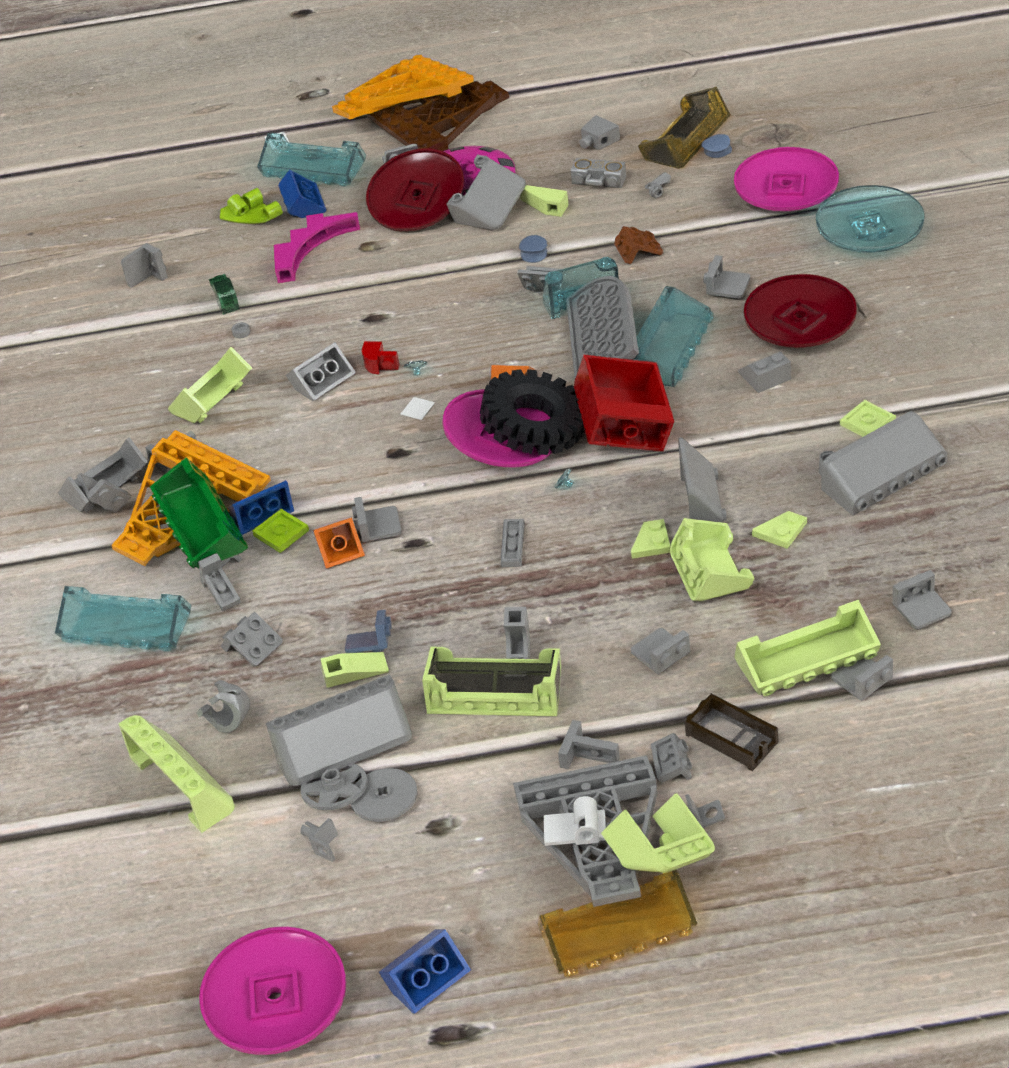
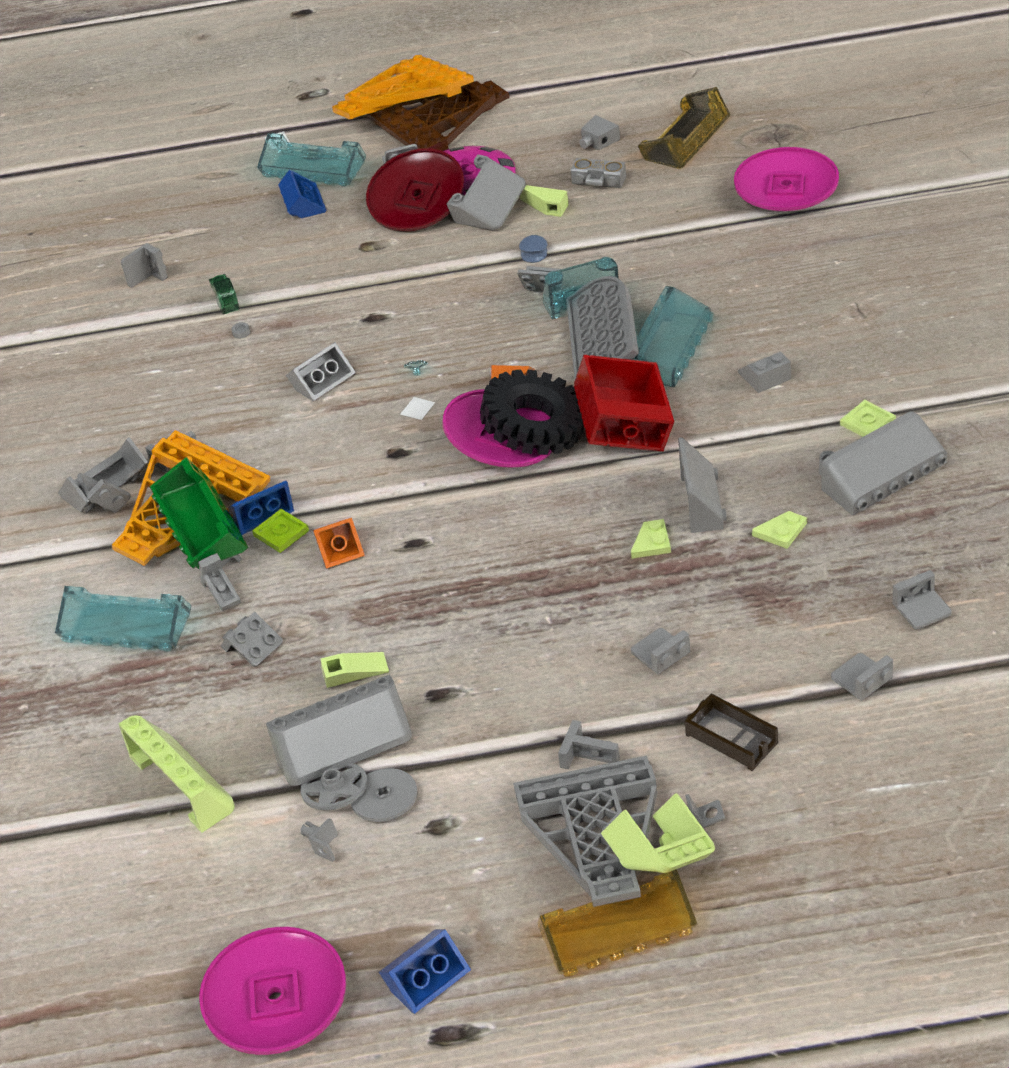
yellowish green windscreen [168,347,252,423] -> none
light grey piece [197,680,250,733] -> none
lime panel [220,188,283,224] -> none
dark pink arch [274,212,360,283] -> none
sand blue bracket [345,610,392,653] -> none
light grey bracket [352,497,401,542] -> none
red brick [362,341,400,375] -> none
windscreen [422,647,561,716] -> none
light grey tile [501,519,524,567] -> none
light grey arch [504,607,530,681] -> none
white piece [544,796,606,846] -> none
clear light blue plant [554,468,574,489] -> none
dark orange bracket [614,226,663,264] -> none
light grey piece [645,172,671,198] -> none
light grey bracket [651,733,692,783] -> none
yellowish green windscreen [670,518,754,601] -> none
sand blue piece [702,134,732,158] -> none
light grey bracket [703,255,751,298] -> none
yellowish green windscreen [734,600,881,696] -> none
dark red dish [744,274,857,348] -> none
clear light blue dish [816,185,925,253] -> none

